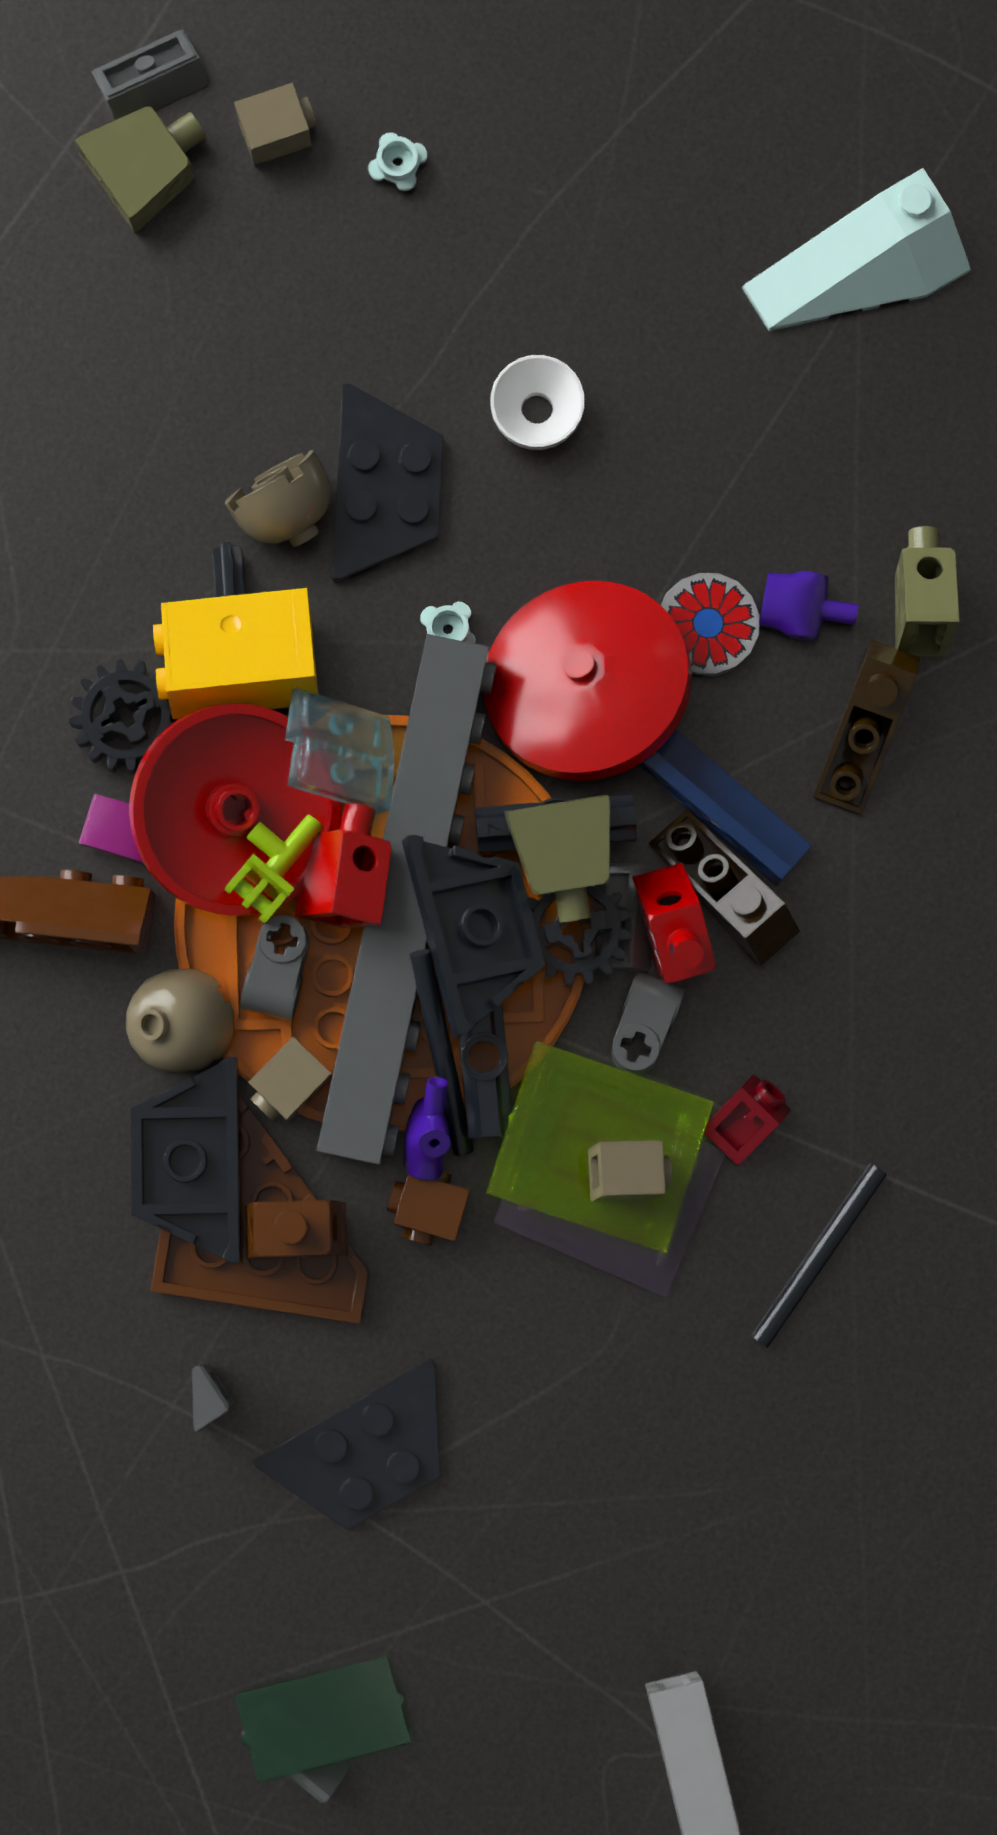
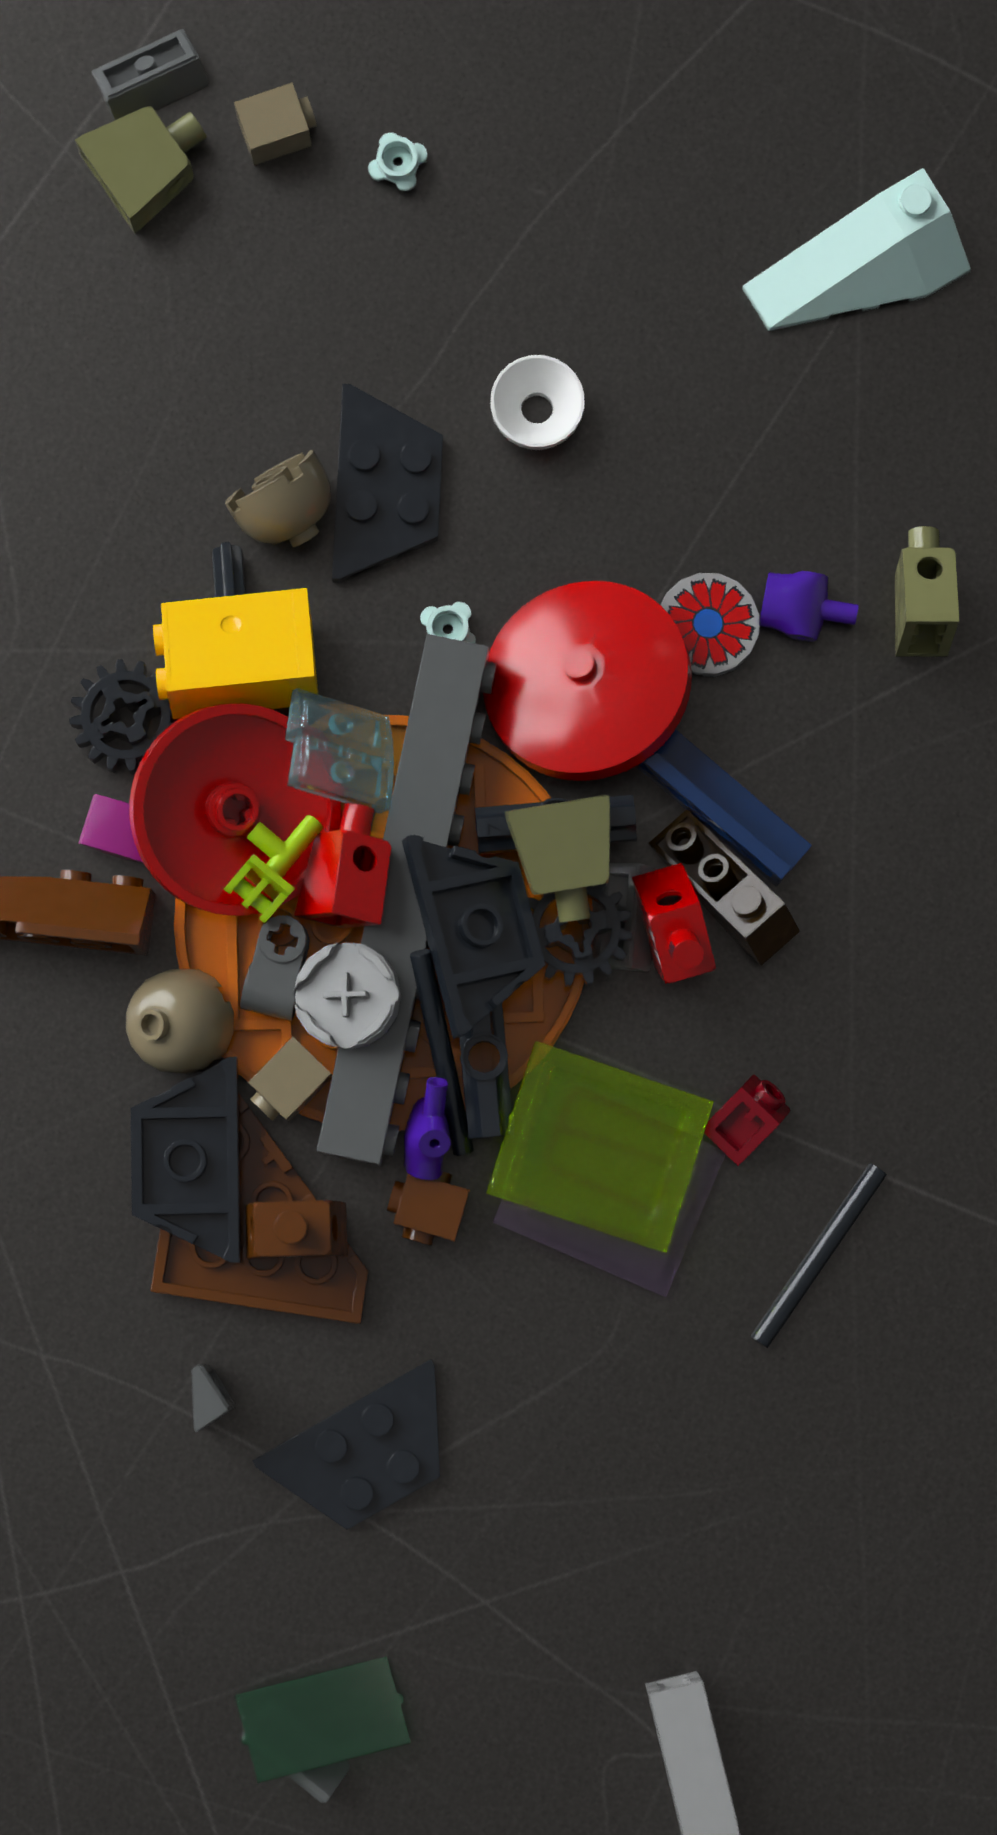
dark tan brick [588,1140,672,1202] -> none
dark grey piece [611,971,687,1077] -> none
dark brown slope [813,640,920,815] -> none
none -> light grey tile [294,943,401,1050]

